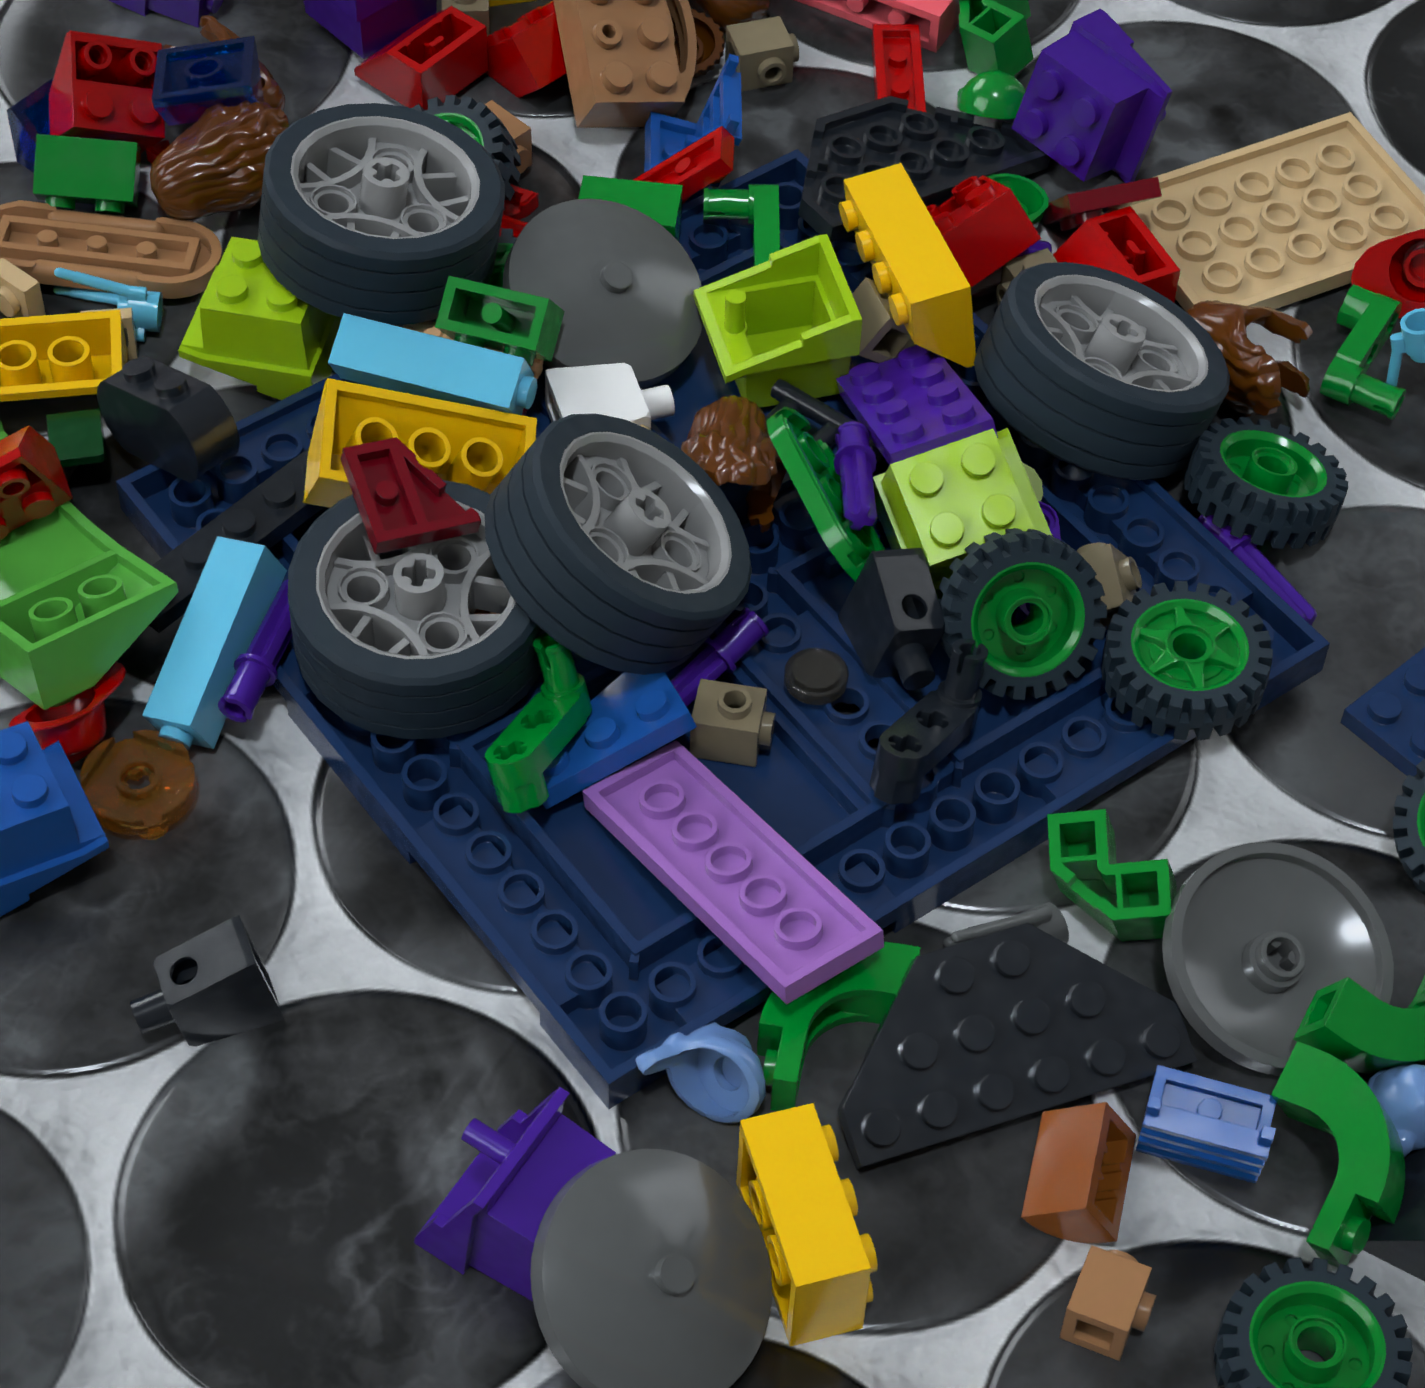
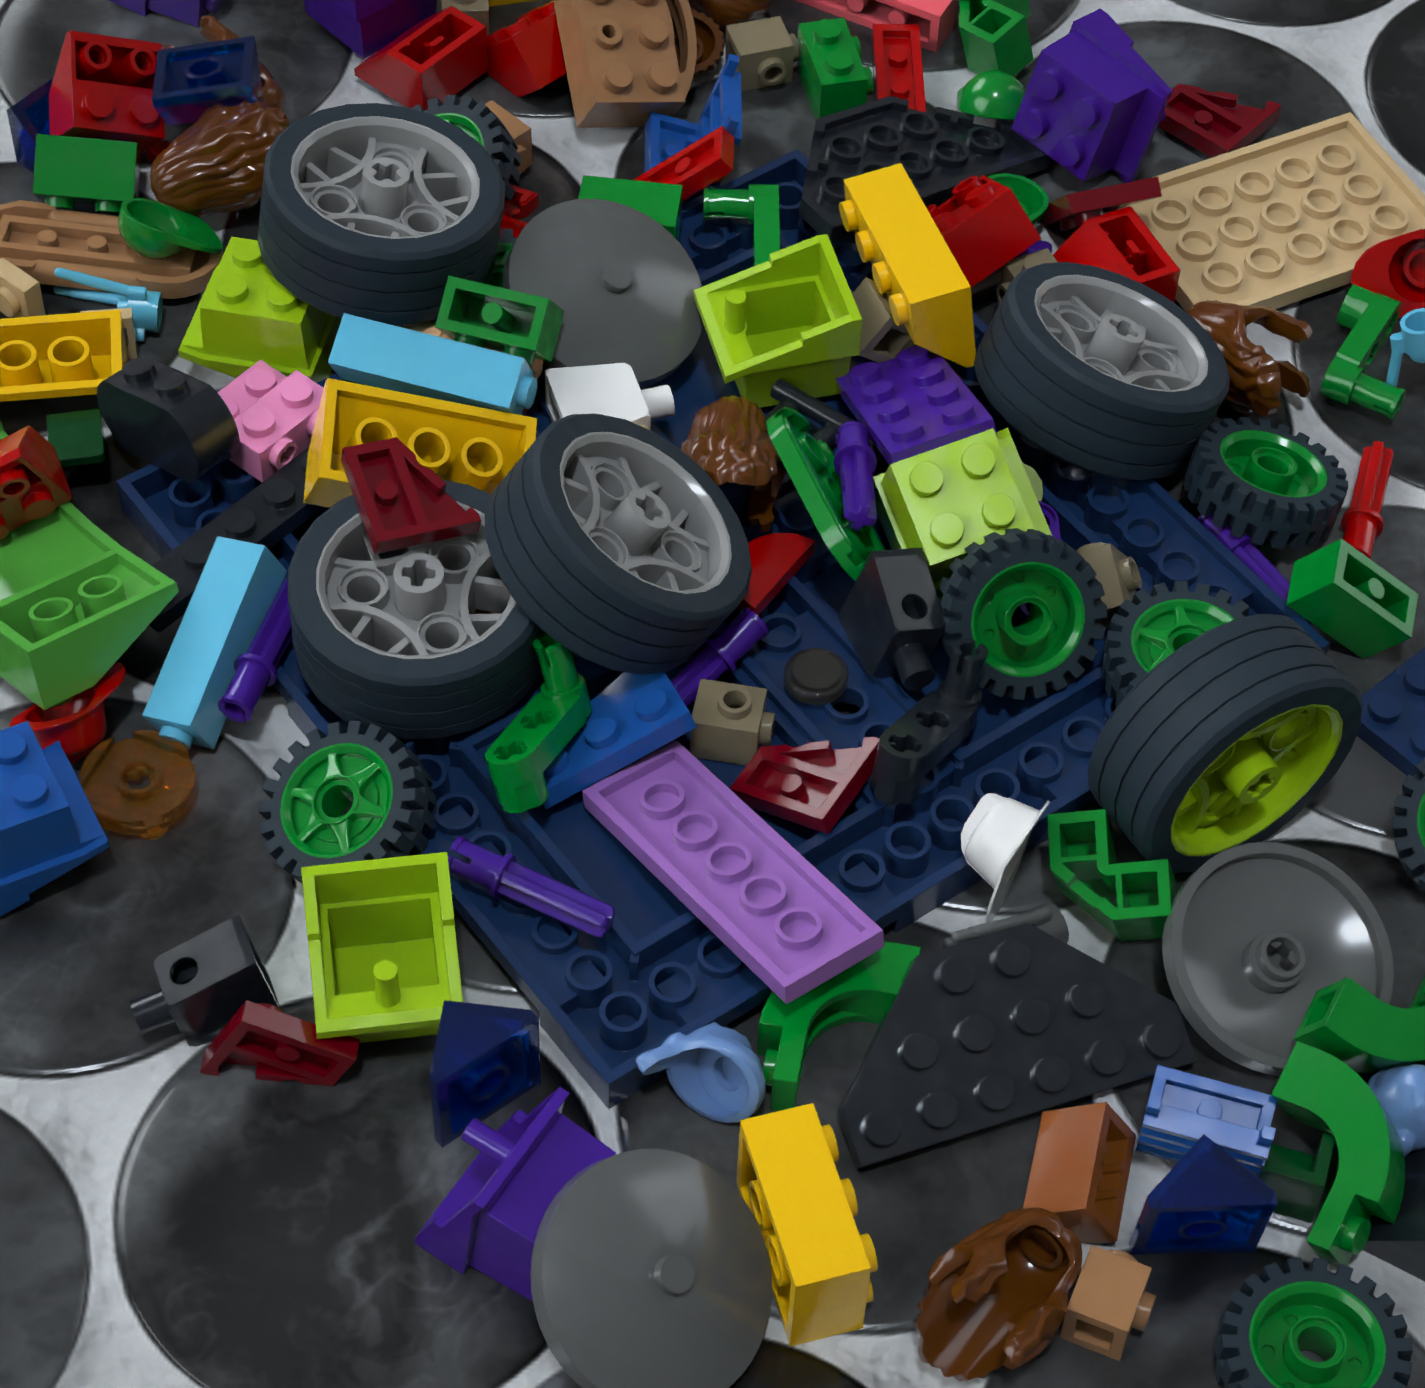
none -> green cap [117,198,222,260]
none -> dark red wing [200,1000,360,1087]
none -> bright pink plate [217,359,323,482]
none -> wheel [259,721,436,884]
none -> lime piece [301,852,465,1043]
none -> clear blue slope [430,1000,541,1148]
none -> dark purple axle [447,836,615,938]
none -> dark red wing [730,737,880,834]
none -> red tile [738,533,815,615]
none -> green brick [796,18,874,120]
none -> reddish brown hair [915,1207,1082,1382]
none -> white piece [961,793,1050,922]
none -> black wheel [1088,614,1363,873]
none -> clear blue slope [1129,1134,1277,1255]
none -> dark red wing [1158,83,1281,157]
none -> dark green panel [1251,1133,1335,1223]
none -> green brick [1286,538,1419,659]
none -> red axle [1341,441,1394,560]

